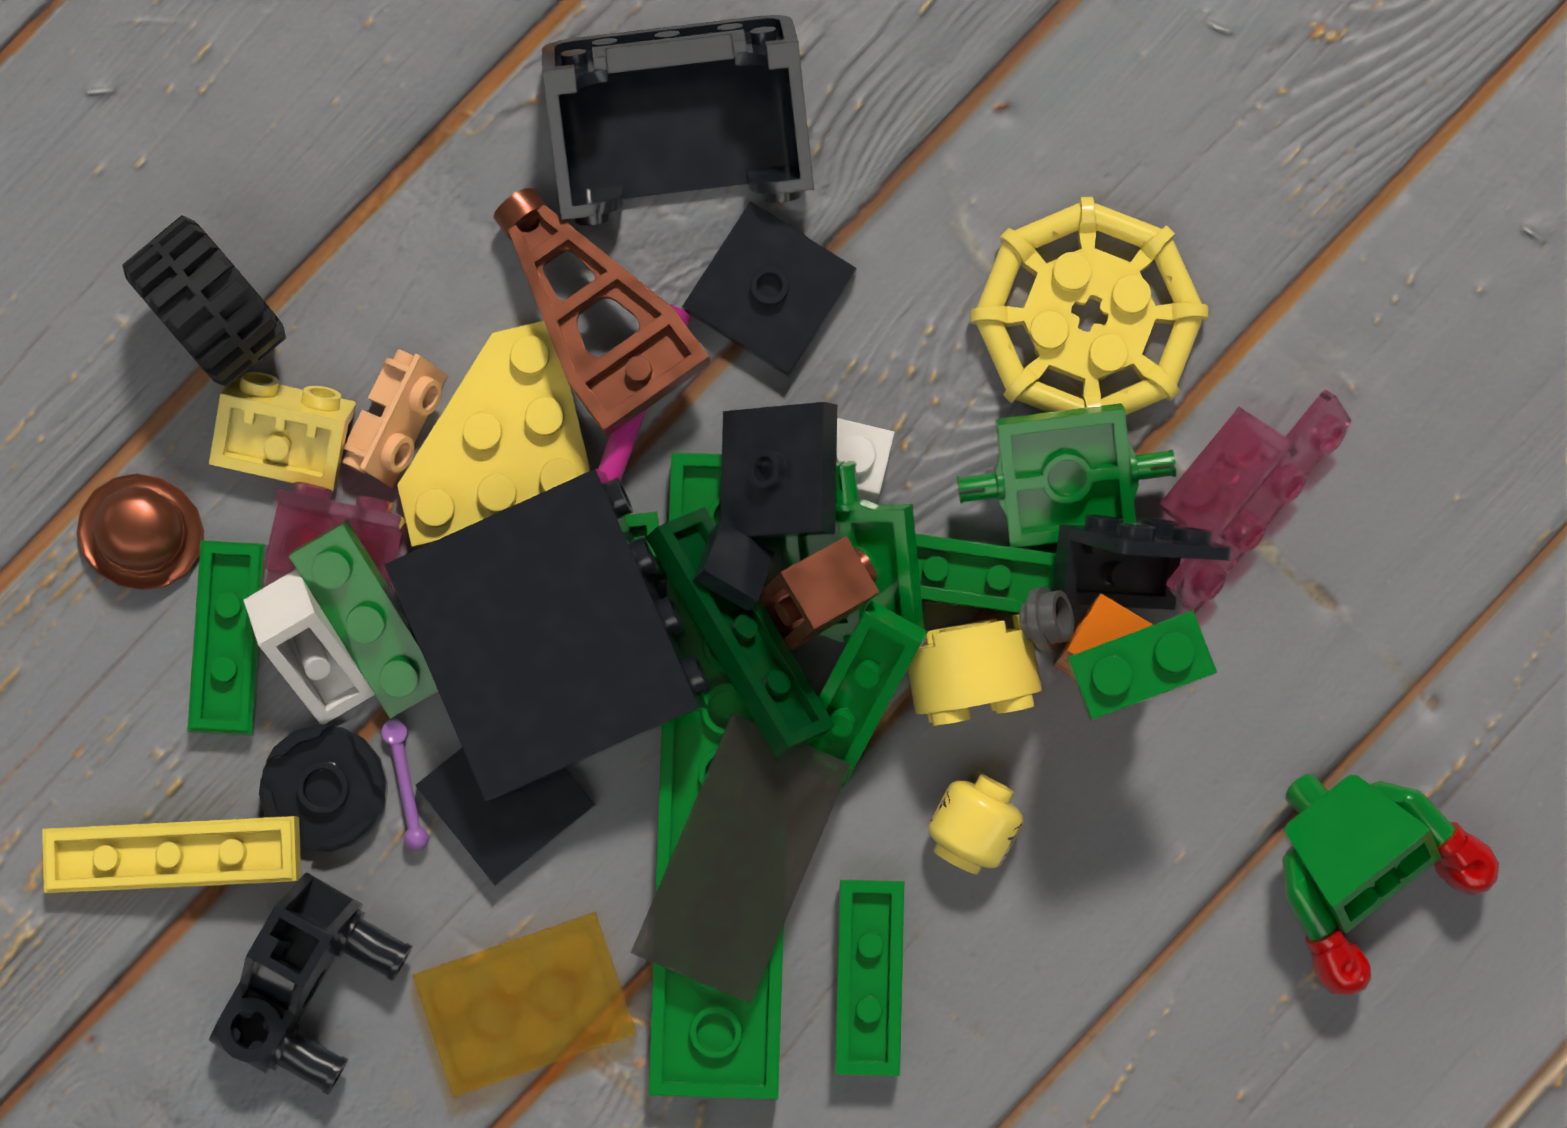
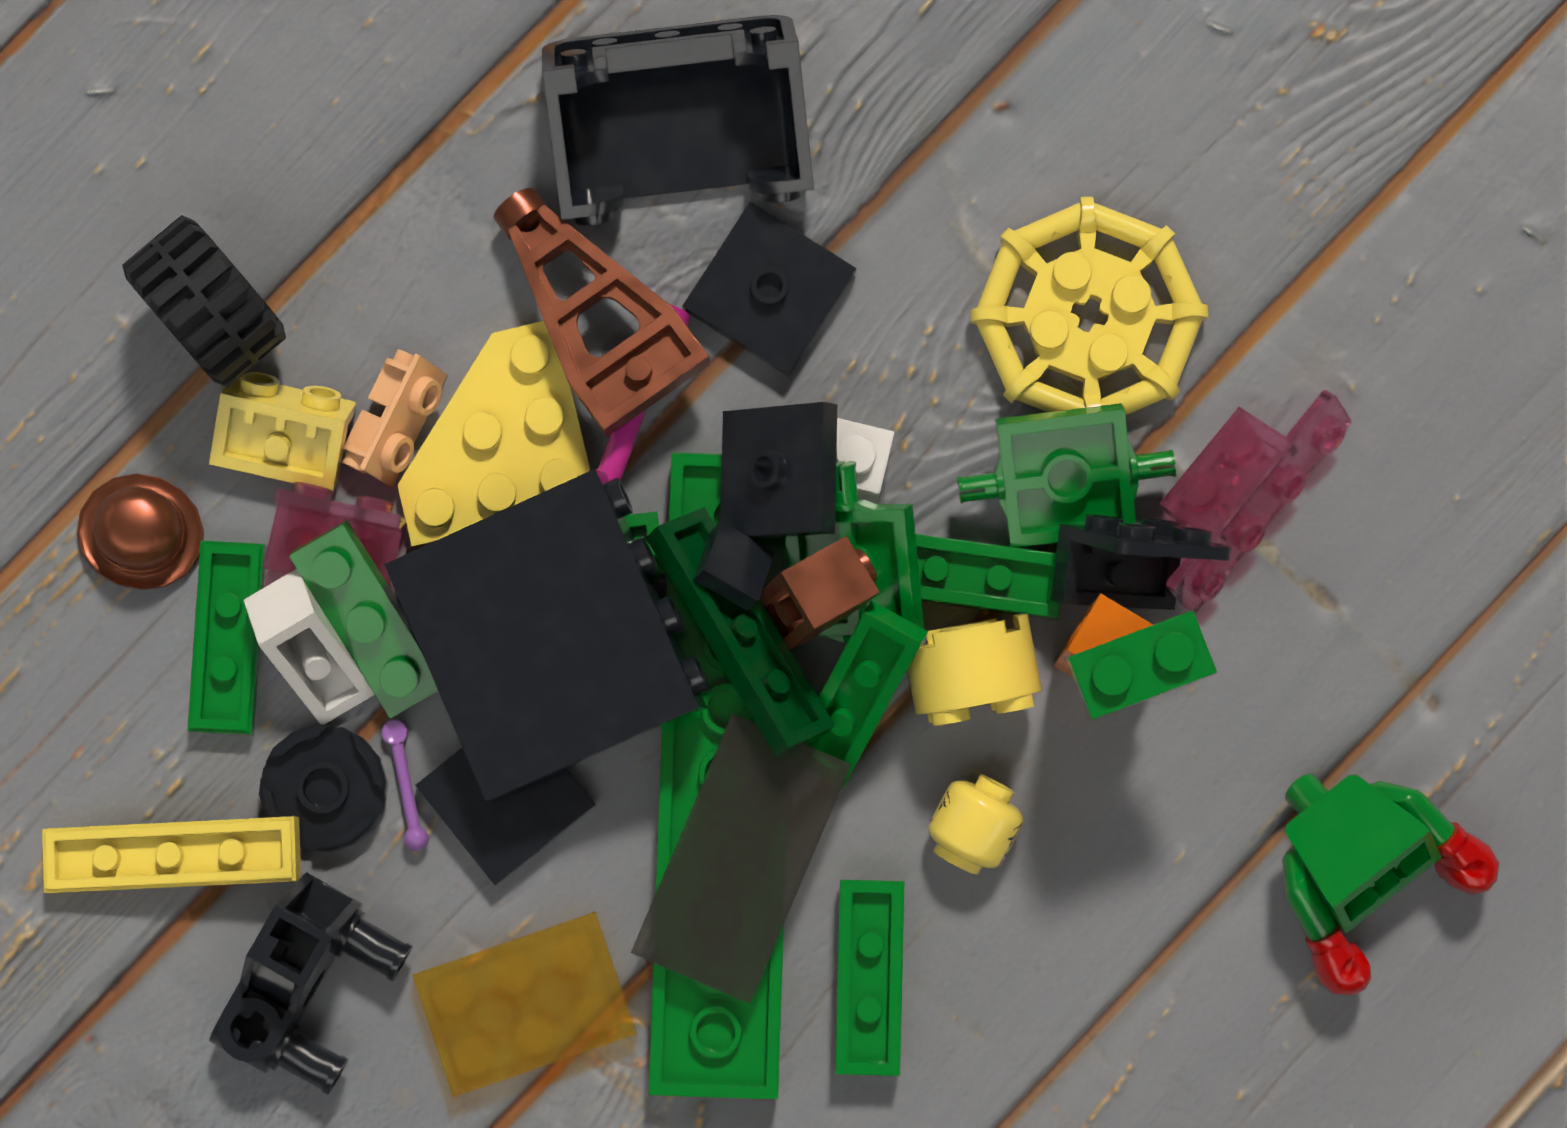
dark grey plate [1020,586,1074,652] -> none

